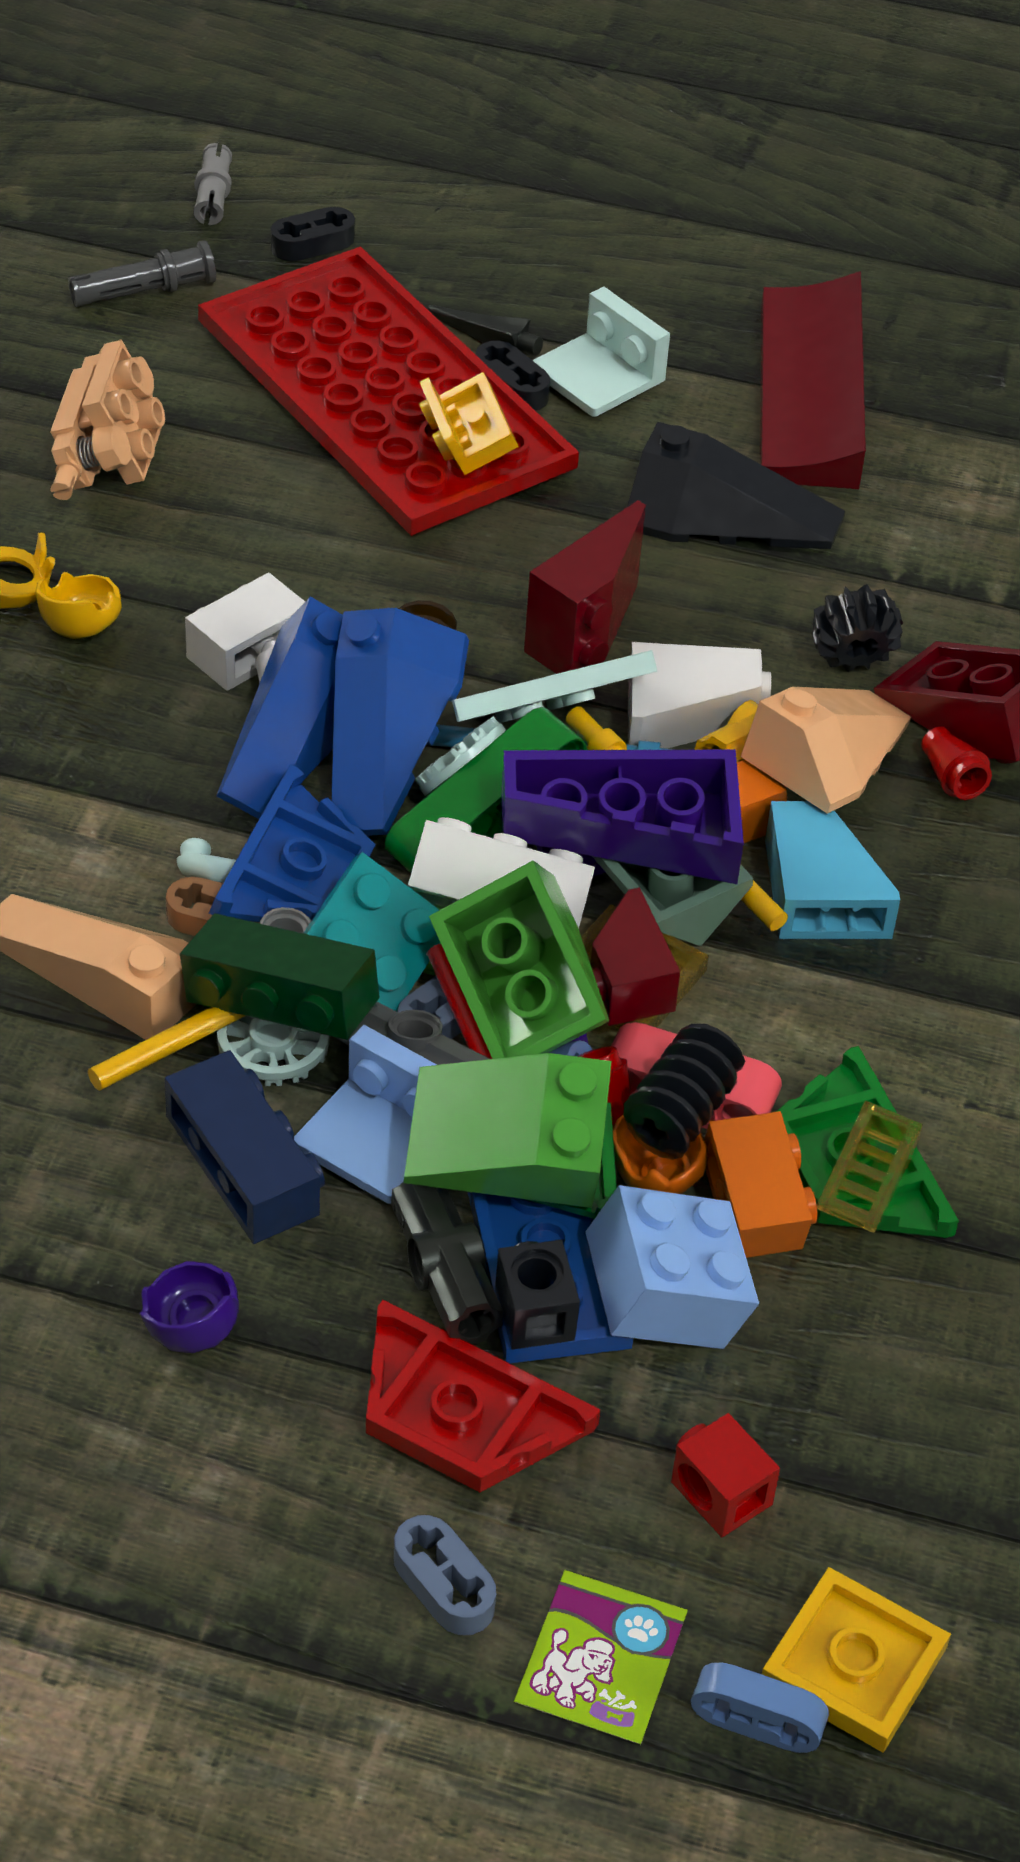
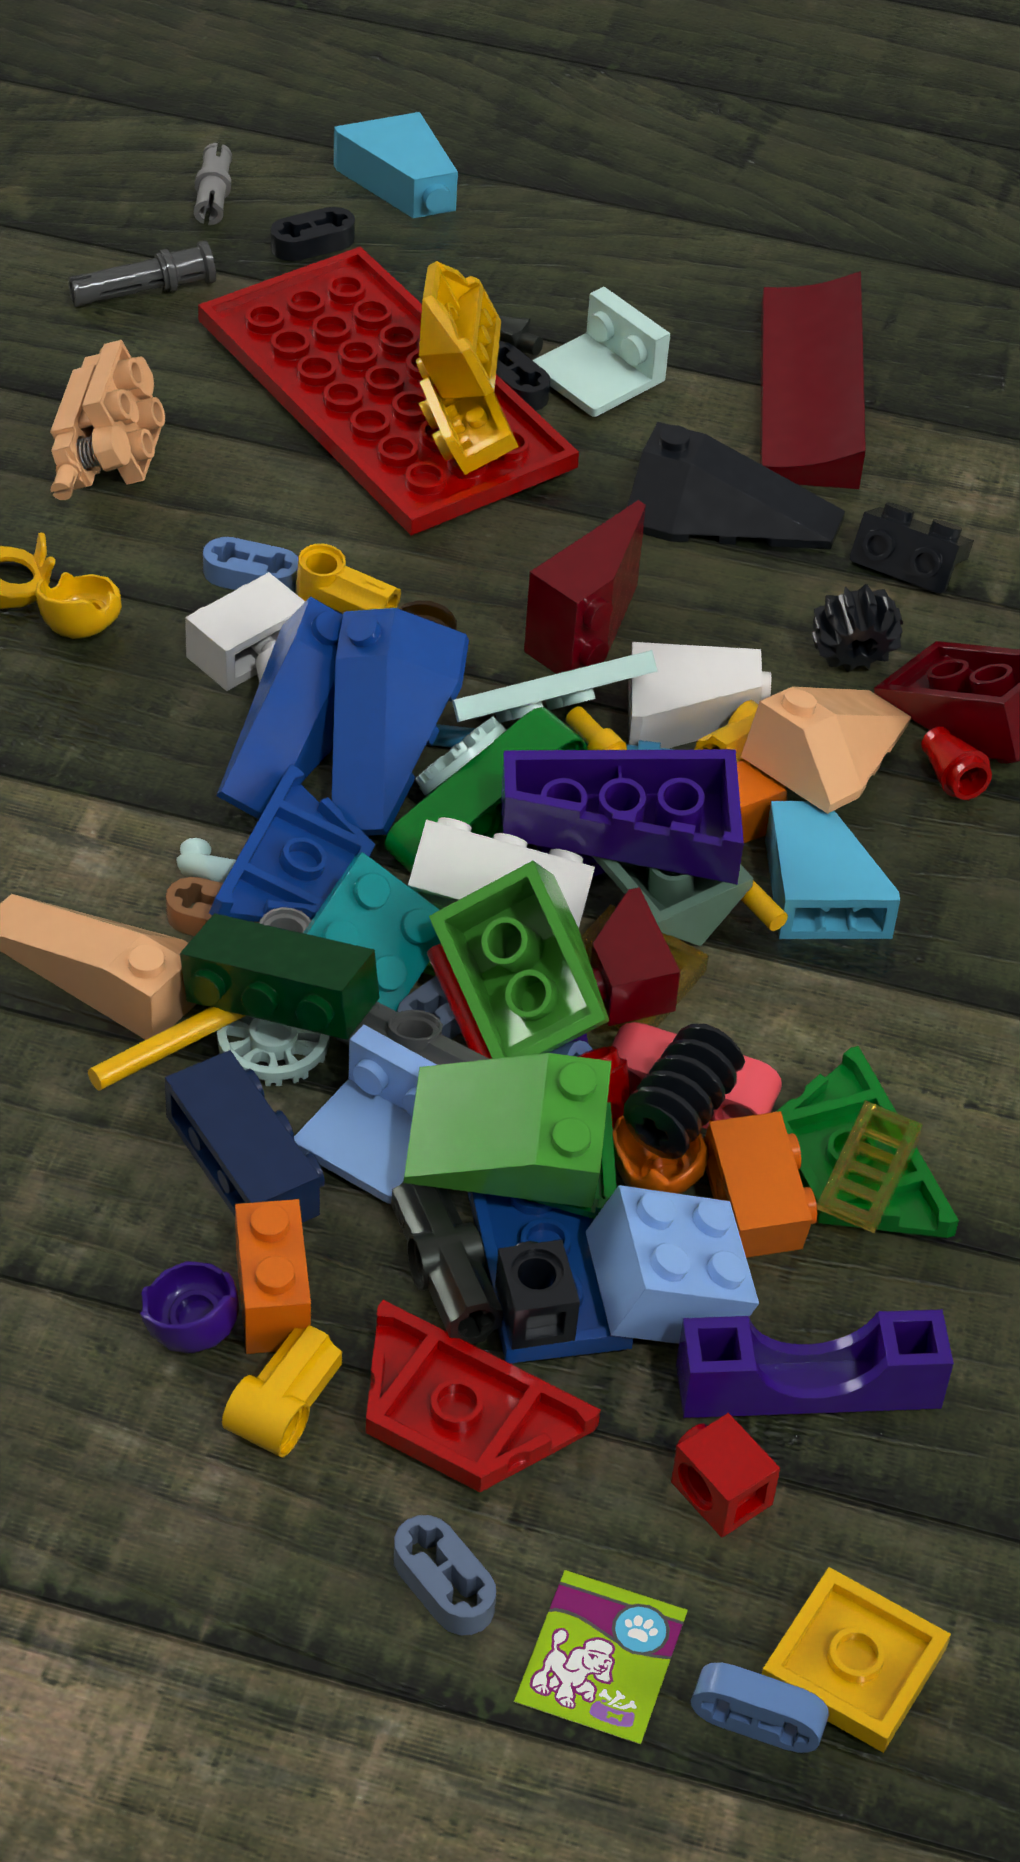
none -> medium blue beam [203,537,298,593]
none -> yellow piece [222,1325,342,1458]
none -> orange brick [235,1199,311,1354]
none -> yellow piece [295,544,401,613]
none -> medium azure slope [333,112,458,219]
none -> yellow wedge [416,261,501,399]
none -> dark purple arch [676,1309,954,1418]
none -> black bracket [850,502,974,593]

